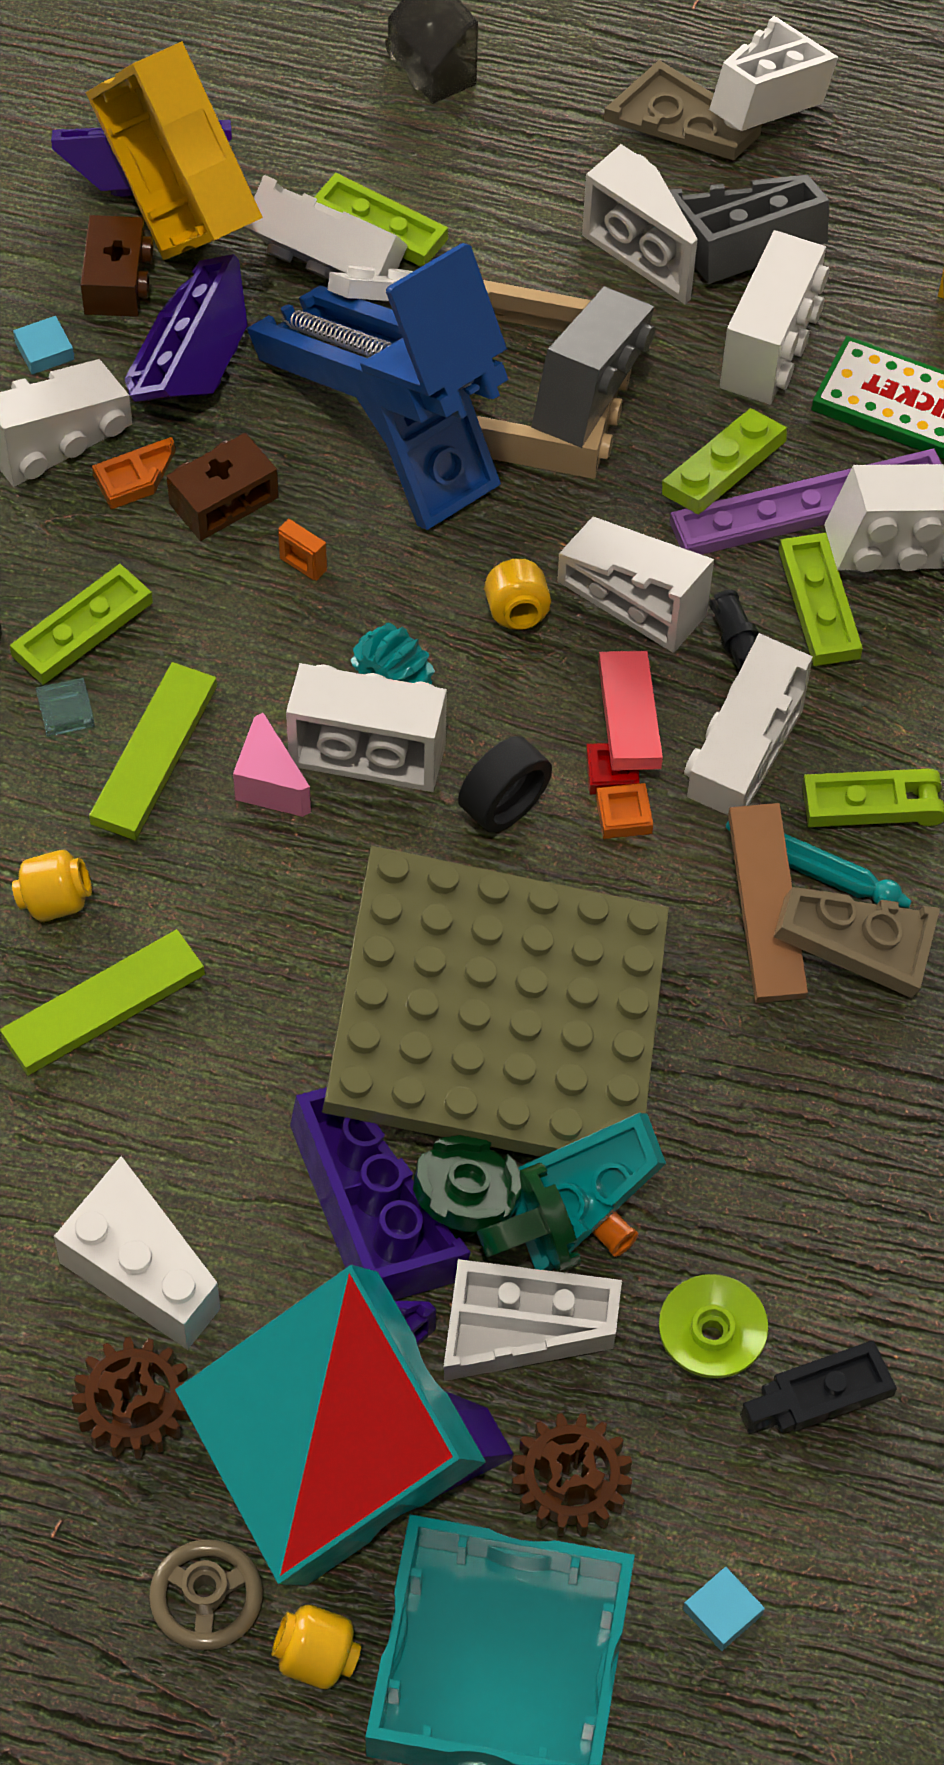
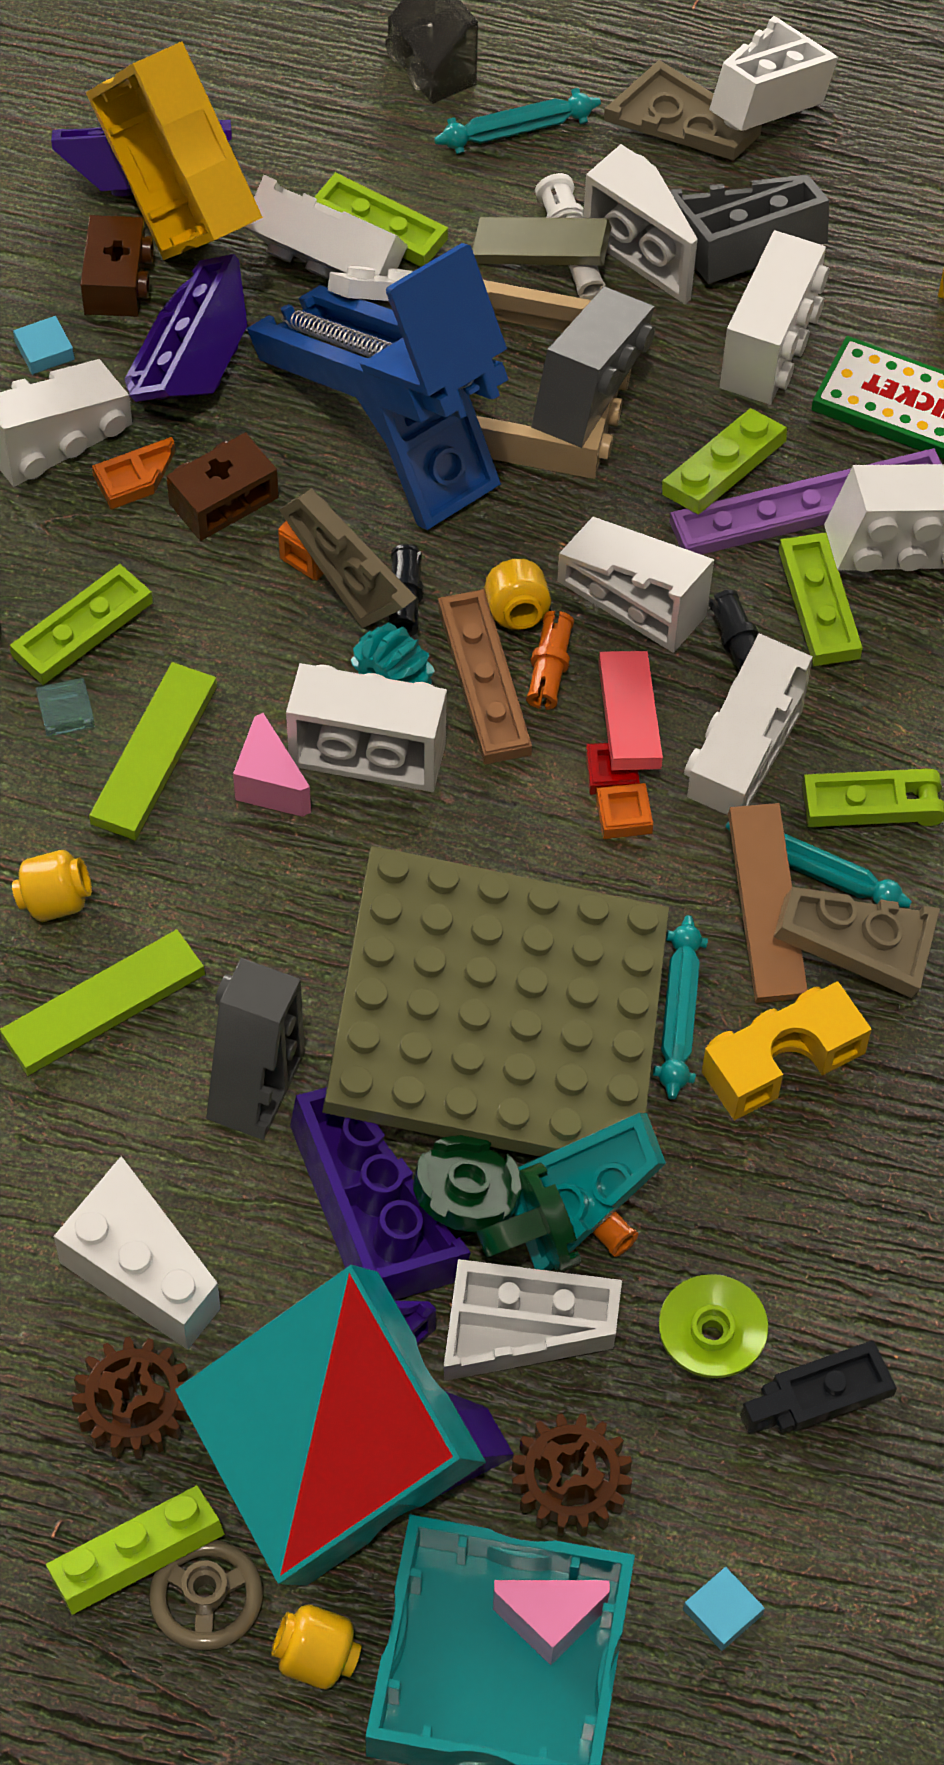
black tyre [458,736,552,833] -> none
none -> lime plate [46,1485,225,1615]
none -> dark grey wedge [206,958,305,1140]
none -> dark tan wing [279,488,417,628]
none -> black pin [388,544,424,637]
none -> teal wheel [434,88,601,154]
none -> medium nougat tile [438,589,532,765]
none -> olive tile [472,217,612,266]
none -> bright pink slope [493,1580,610,1665]
none -> orange pin [526,611,574,710]
none -> white pin [535,173,606,299]
none -> teal wheel [653,915,708,1099]
none -> yellow arch [701,981,872,1121]

